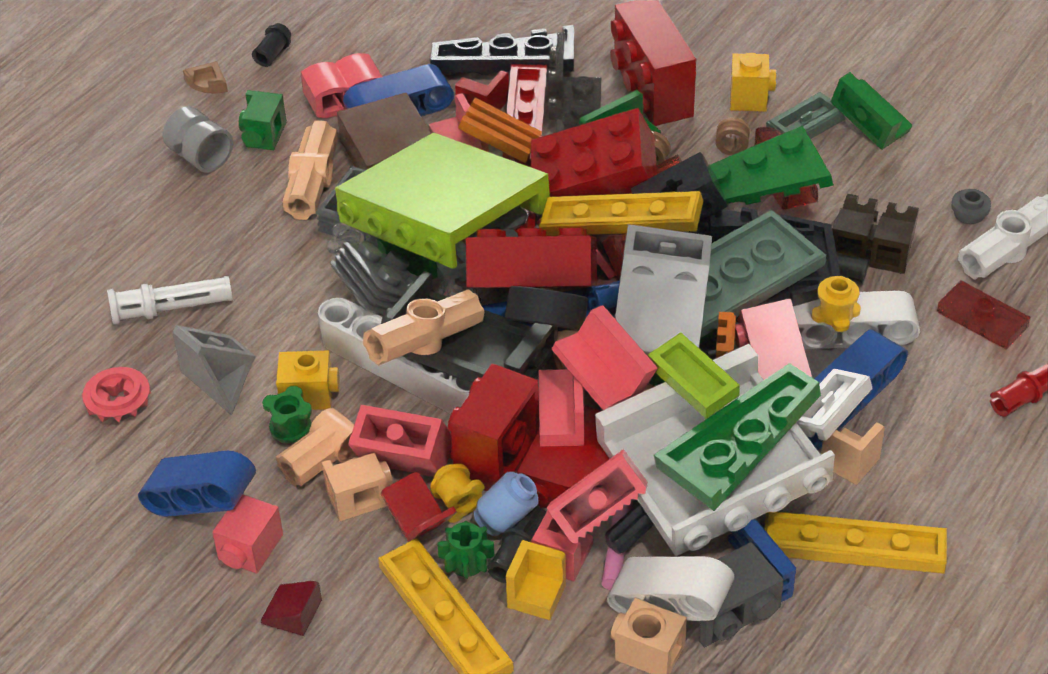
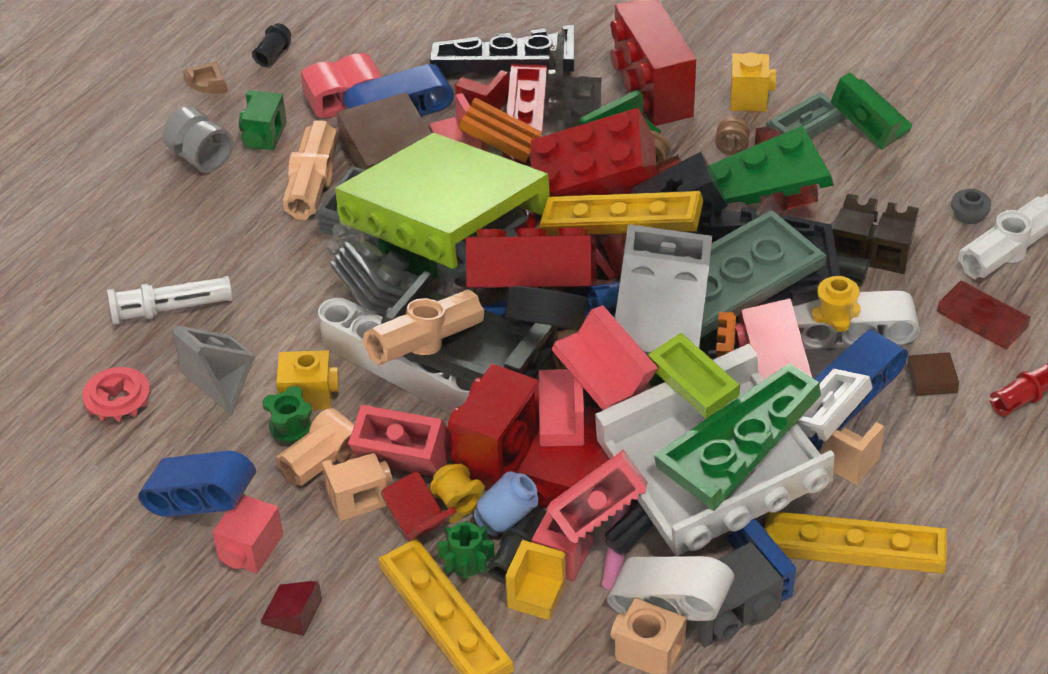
none -> reddish brown tile [907,352,959,396]

